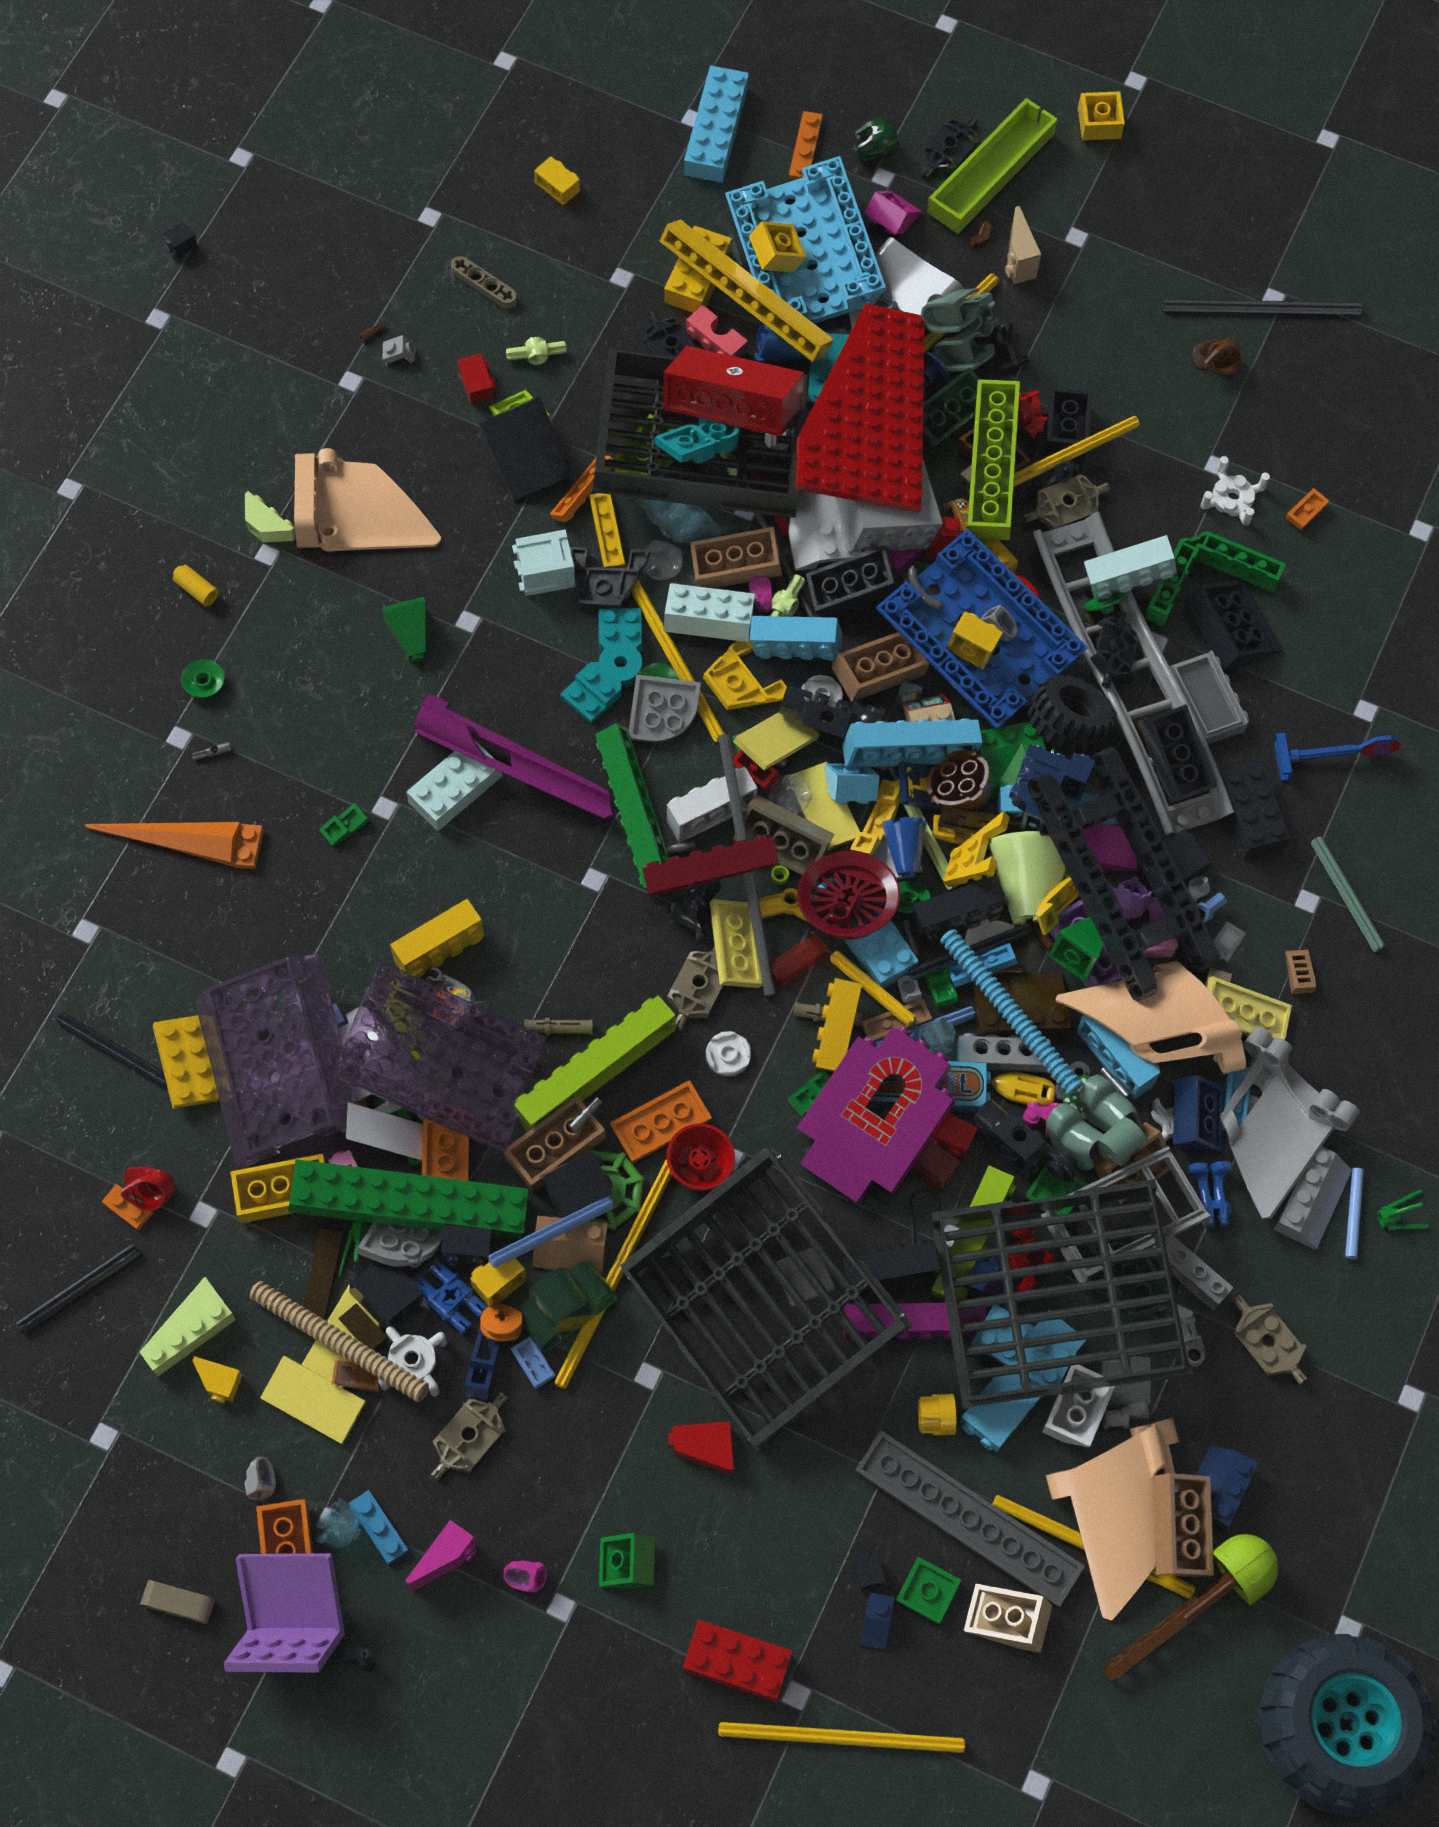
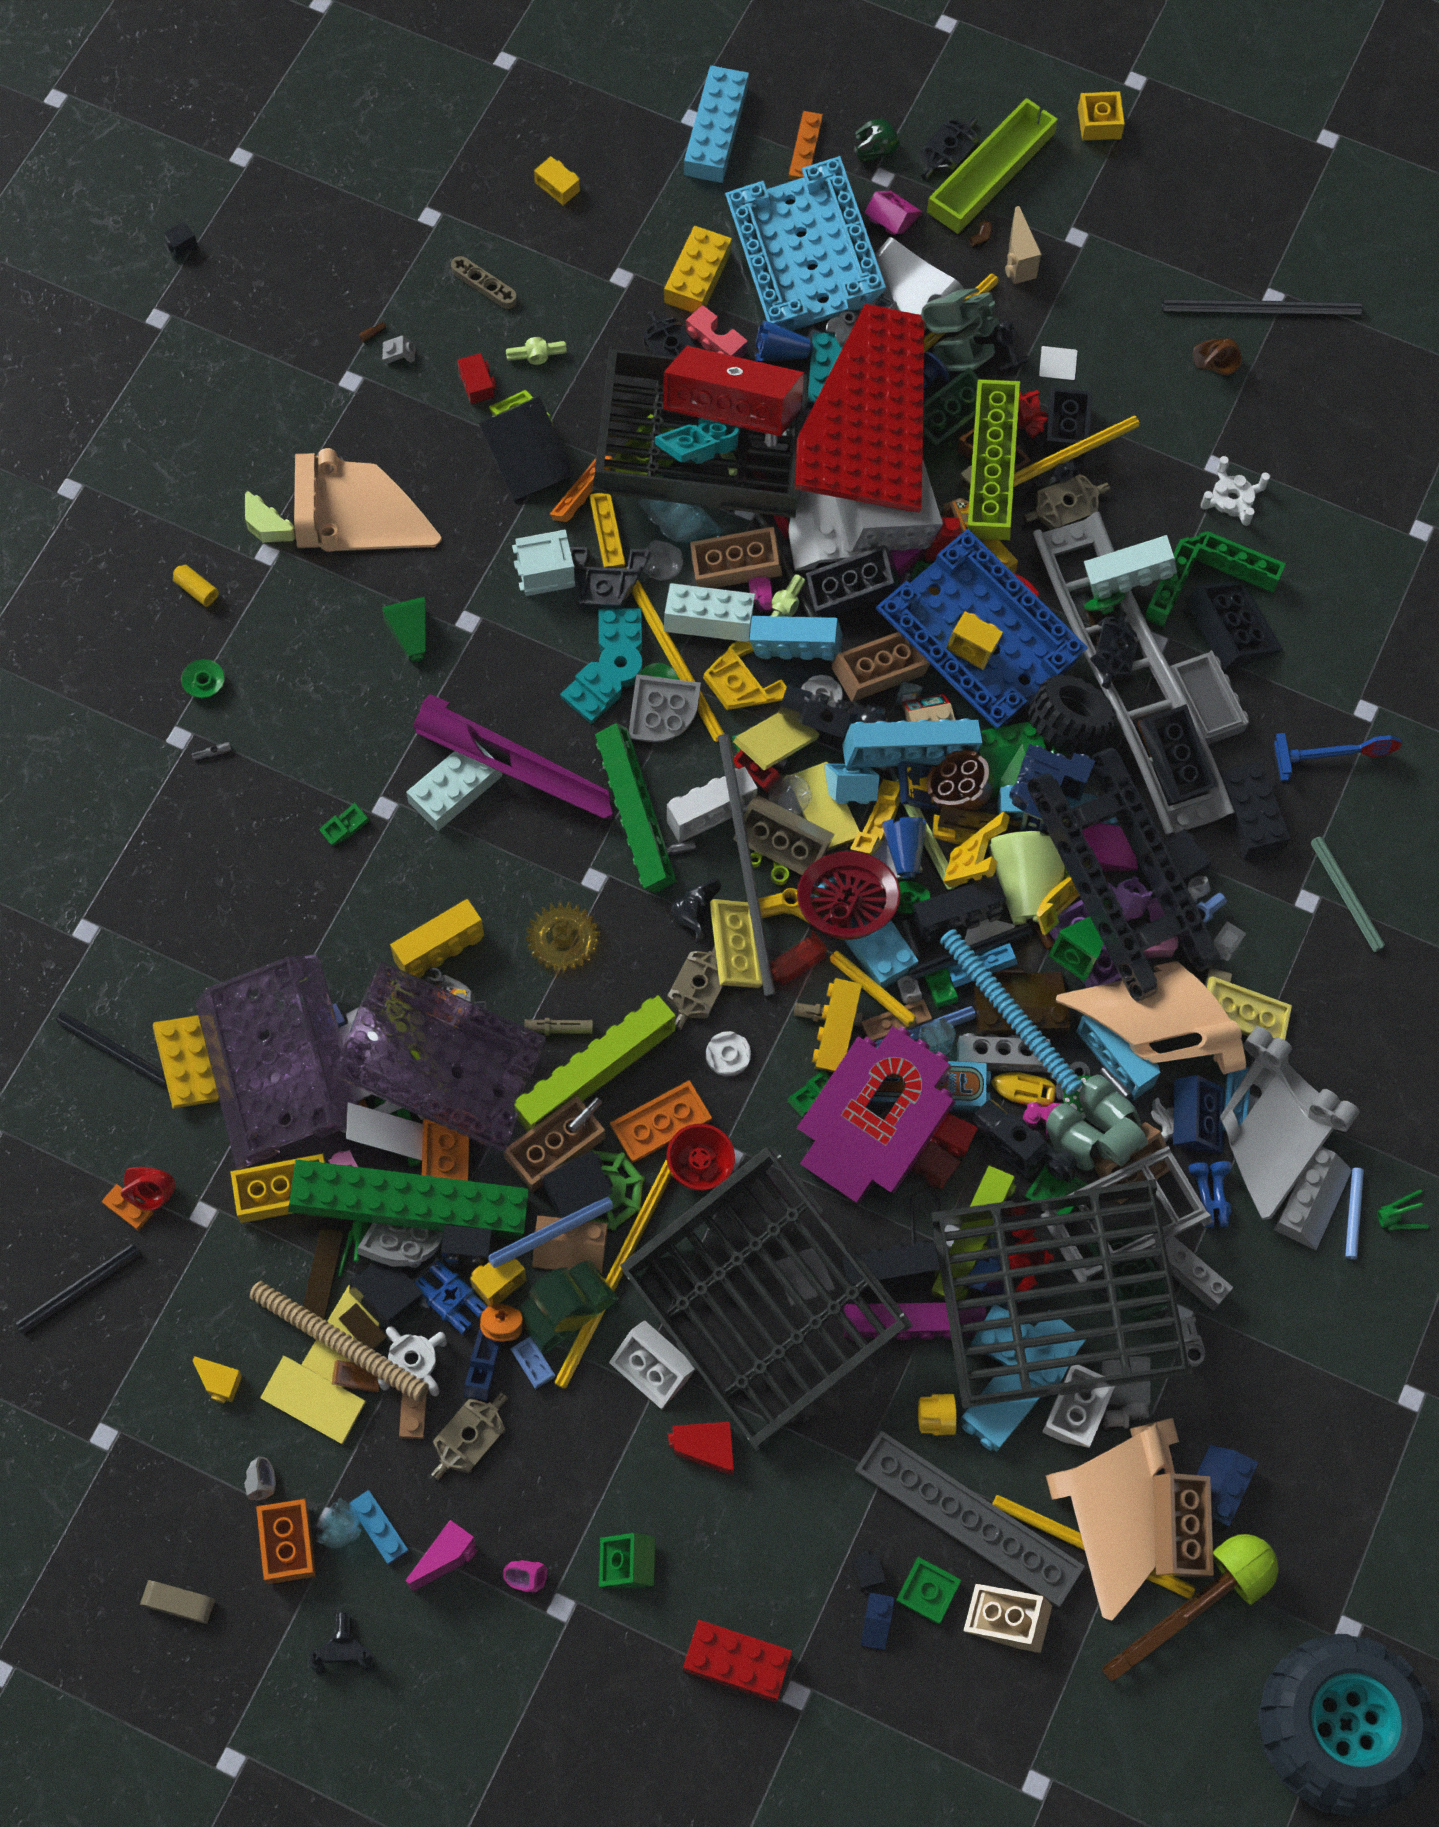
orange plate [85,822,264,869] -> none
yellowish green wedge [140,1277,236,1377] -> none
medium lavender bracket [224,1554,345,1672] -> none
dark red brick [642,834,780,897] -> none
yellow brick [660,219,834,362] -> none
yellow axle [718,1722,965,1753] -> none
yellow brick [749,221,807,272] -> none
dark grey piece [908,566,944,609] -> none
light grey rock [980,605,1017,641] -> none
dark tan plate [1233,1295,1308,1384] -> none
medium nougat slope [1285,950,1317,994] -> none
orange plate [1286,488,1329,531] -> none
none -> medium nougat plate [399,1393,427,1439]
none -> clear yellow gear [526,901,599,971]
none -> white slope [609,1320,695,1409]
none -> dark grey plate [826,310,858,347]
none -> white sticker [1039,346,1077,380]

